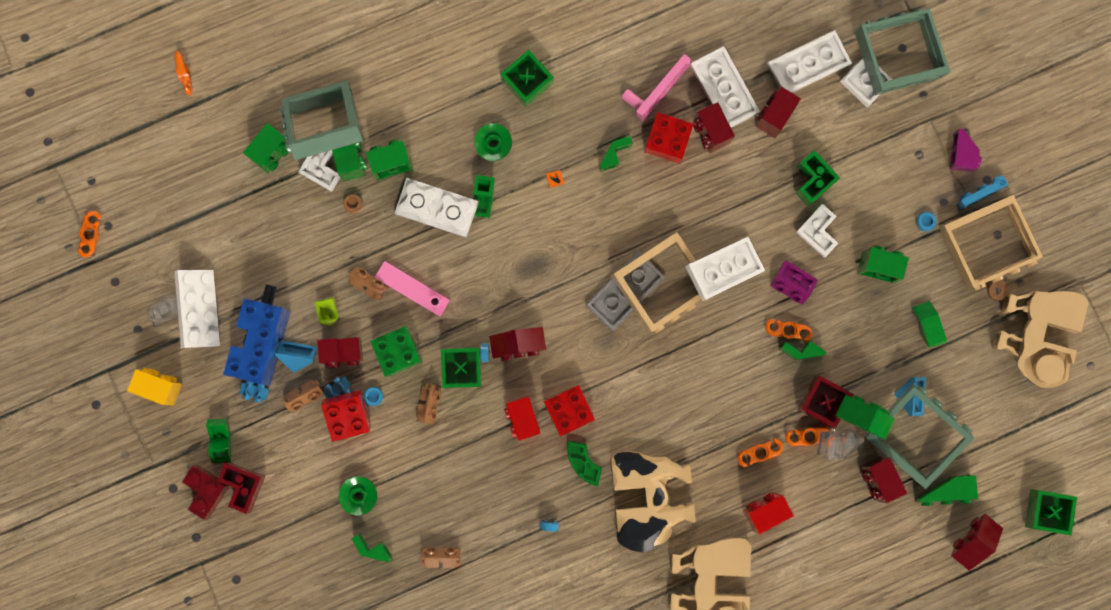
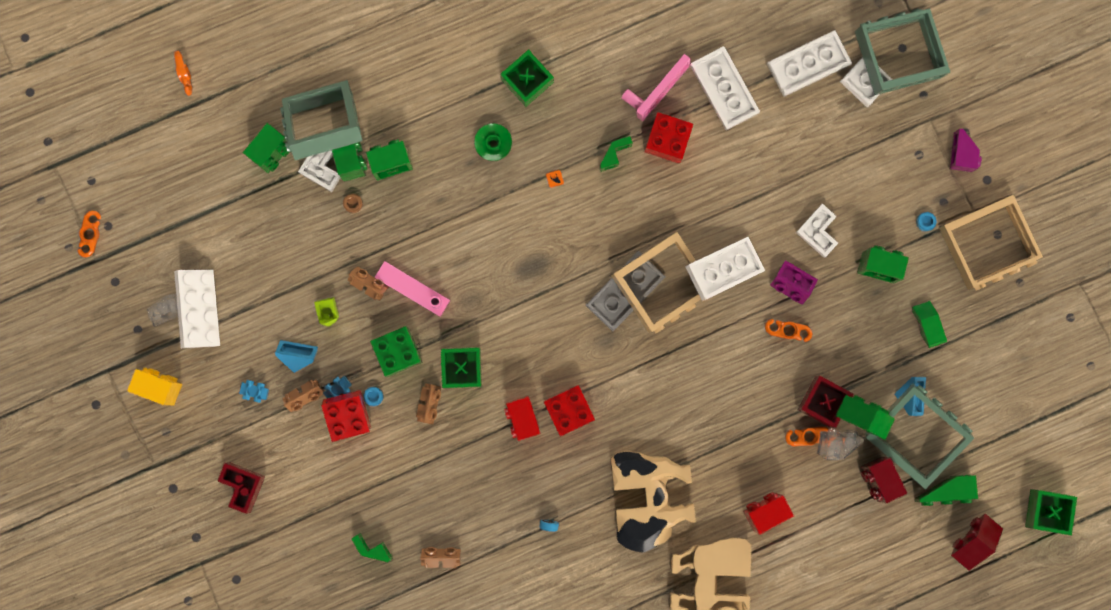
dark red brick [182,465,230,520] -> none
green slope [206,418,231,463] -> none
blue piece [223,284,291,386] -> none
dark red brick [317,337,363,368] -> none
green dish [338,476,378,516] -> none
white piece [394,178,479,238] -> none
green slope [473,175,495,219] -> none
dark azure tile [481,343,490,362] -> none
dark red brick [489,327,546,361] -> none
green tile [567,441,602,486] -> none
dark red brick [693,102,735,153] -> none
orange piece [737,438,783,468] -> none
dark red brick [756,87,801,138] -> none
green slope [779,341,827,360] -> none
green brick [796,150,840,207] -> none
dark azure hinge [956,175,1009,210] -> none
medium nougat tile [987,281,1009,301] -> none
tan animal [992,291,1089,388] -> none

